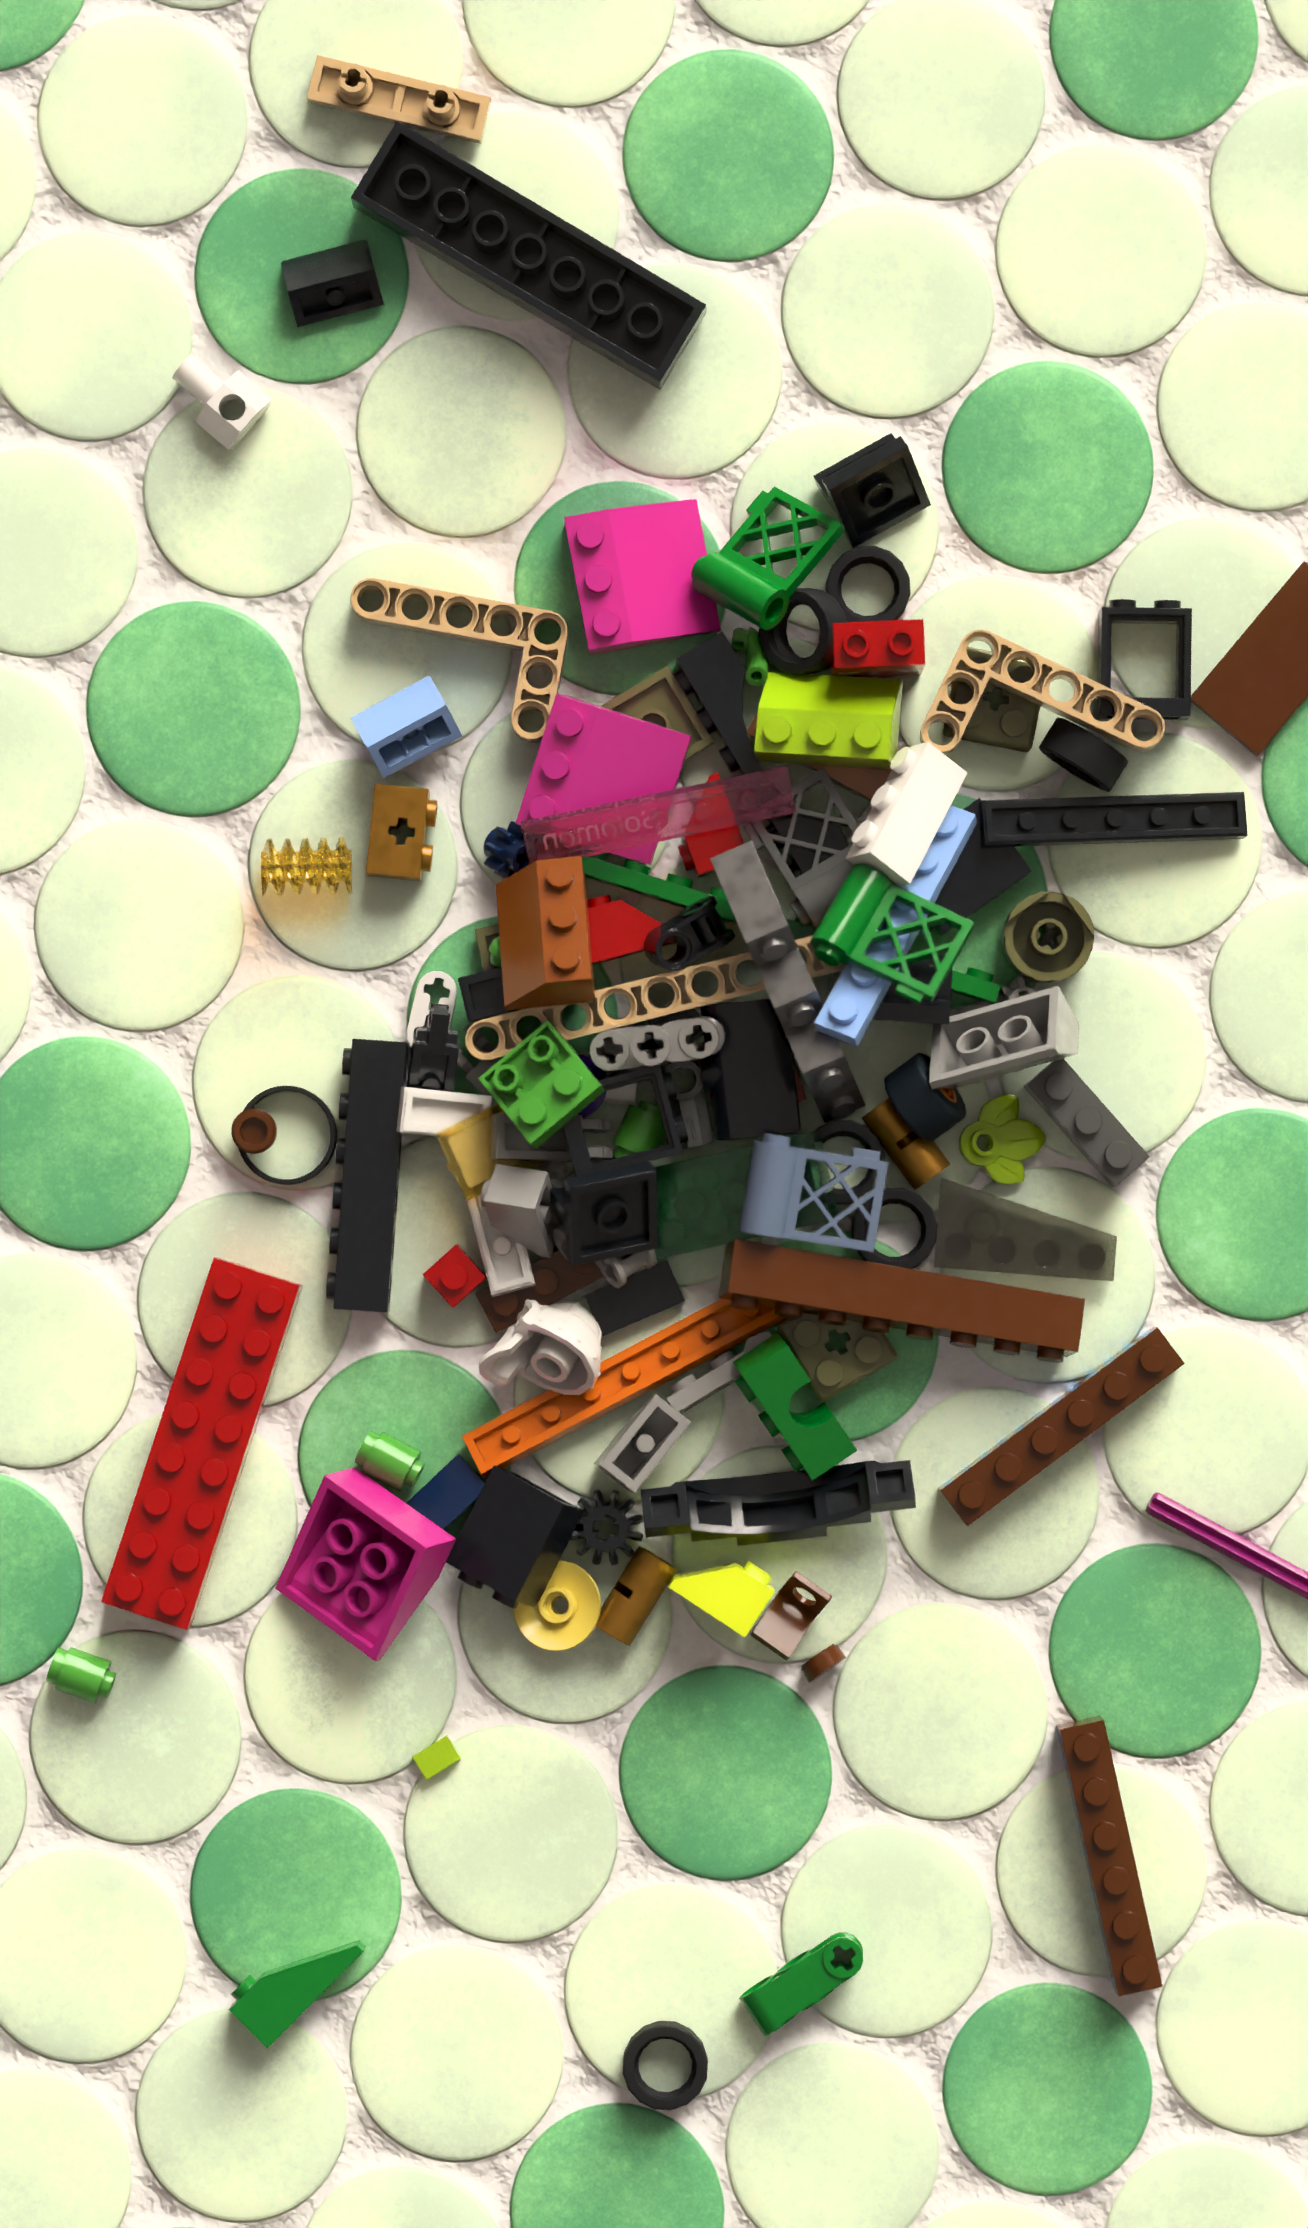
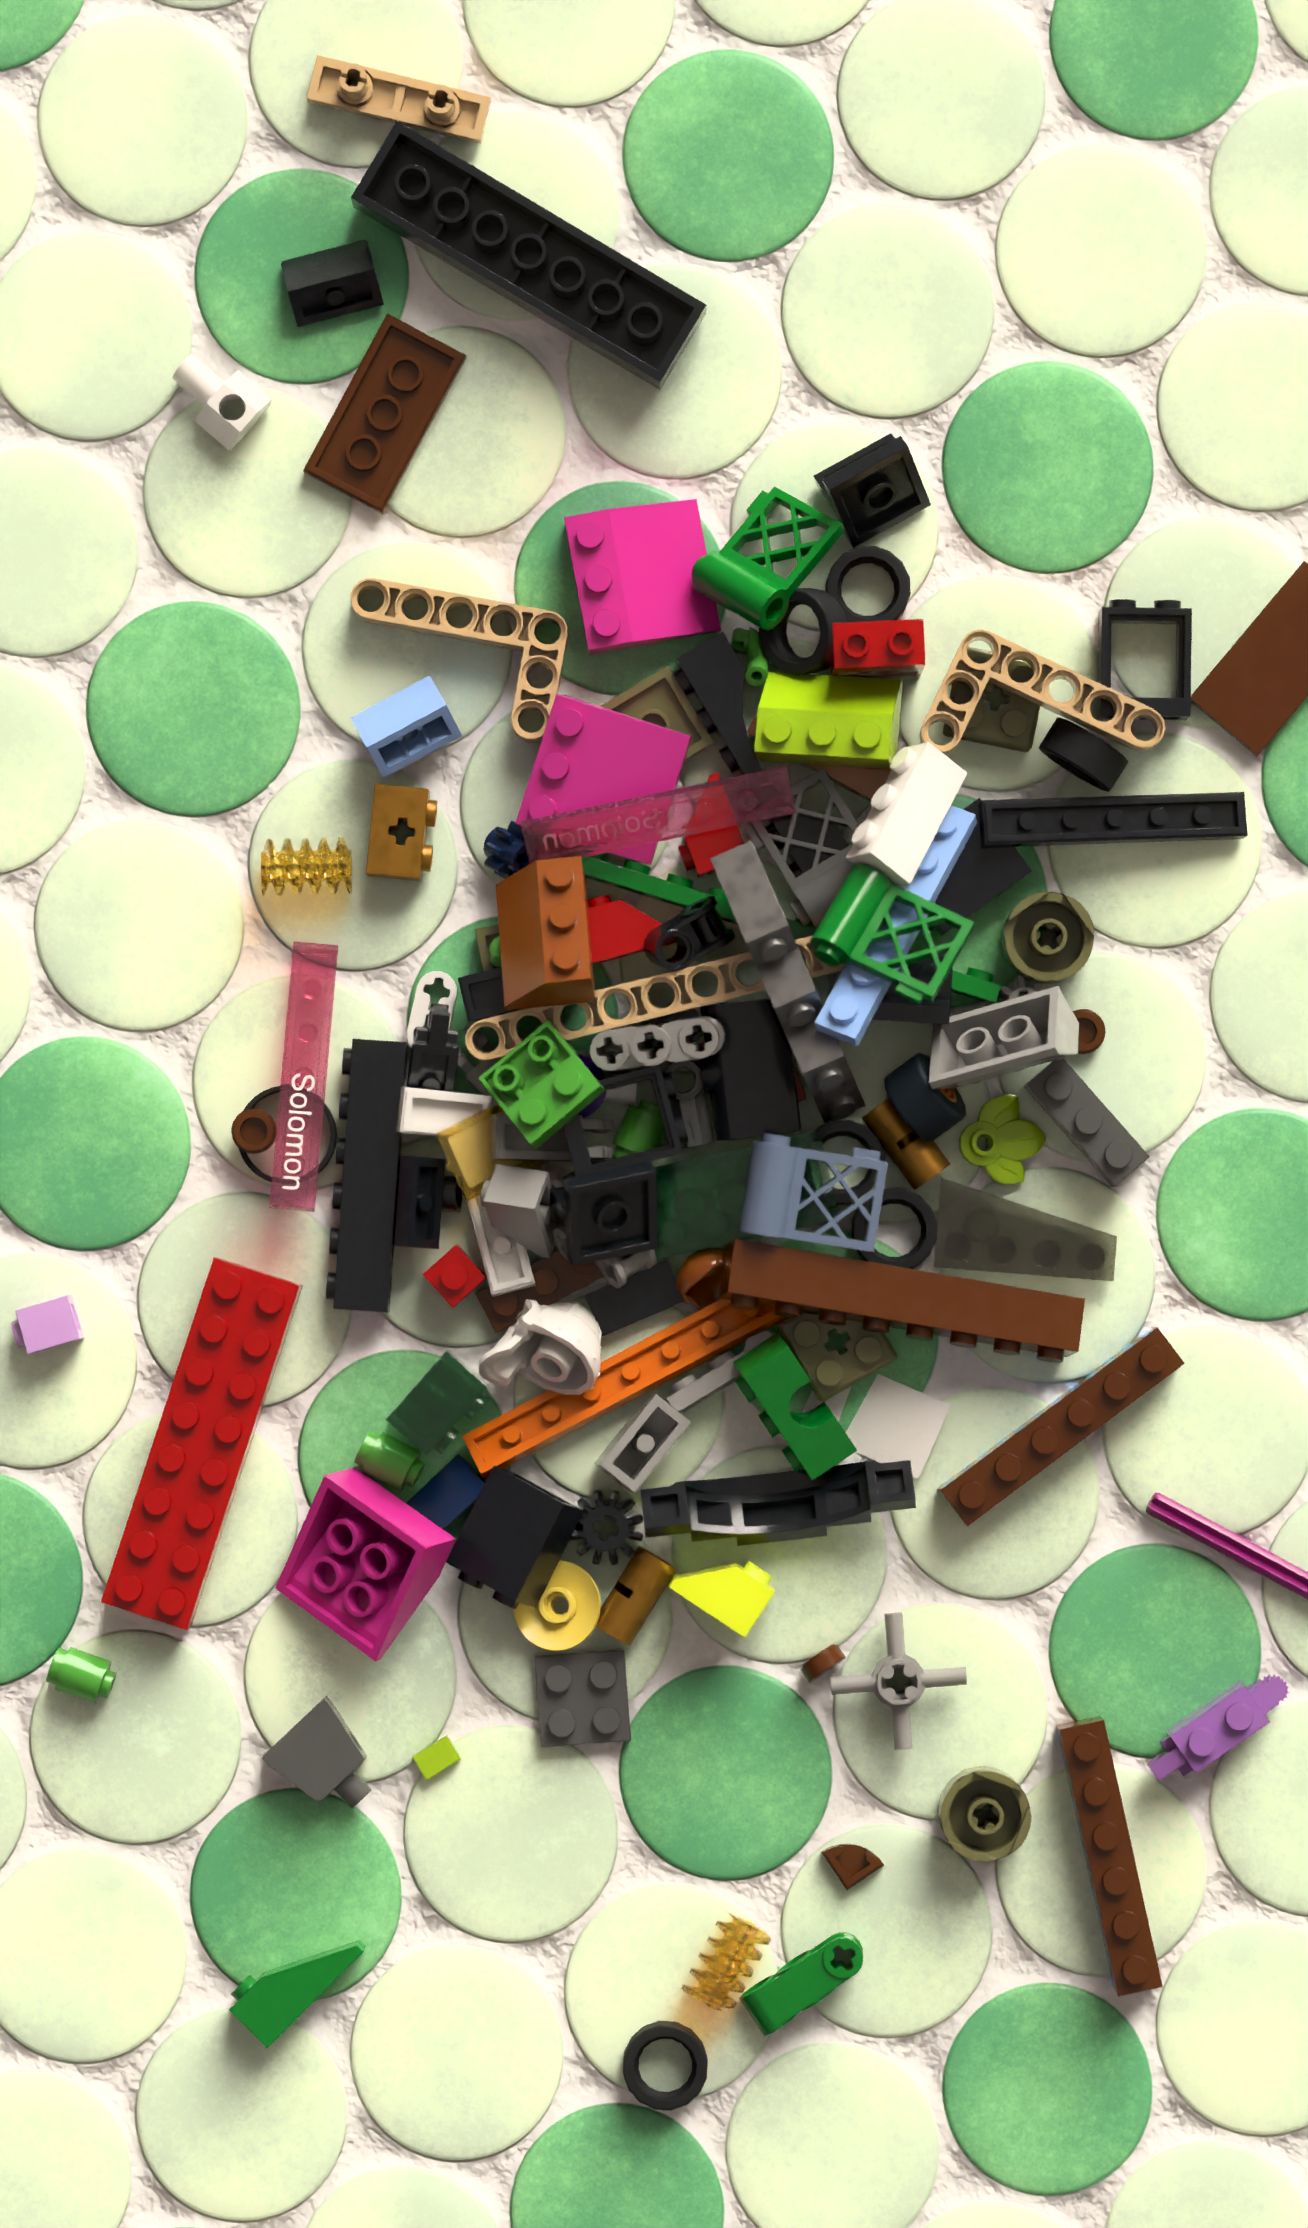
bracket [751,1571,832,1660] -> none
none -> lavender brick [11,1295,84,1354]
none -> dark grey torso [261,1696,371,1808]
none -> clear pink tile [269,941,338,1212]
none -> reddish brown tile [303,313,467,515]
none -> clear green brick [386,1350,490,1456]
none -> black panel [394,1156,445,1249]
none -> black hinge [441,1176,463,1212]
none -> dark grey plate [534,1649,631,1747]
none -> dark orange hair [676,1248,725,1310]
none -> clear yellow piece [681,1909,772,2011]
none -> white sticker [802,1374,950,1479]
none -> reddish brown tile [821,1844,884,1890]
none -> light grey bar [830,1612,967,1750]
none -> olive brick [938,1766,1031,1862]
none -> reddish brown tile [1073,1009,1105,1054]
none -> medium lavender hinge [1147,1674,1289,1781]

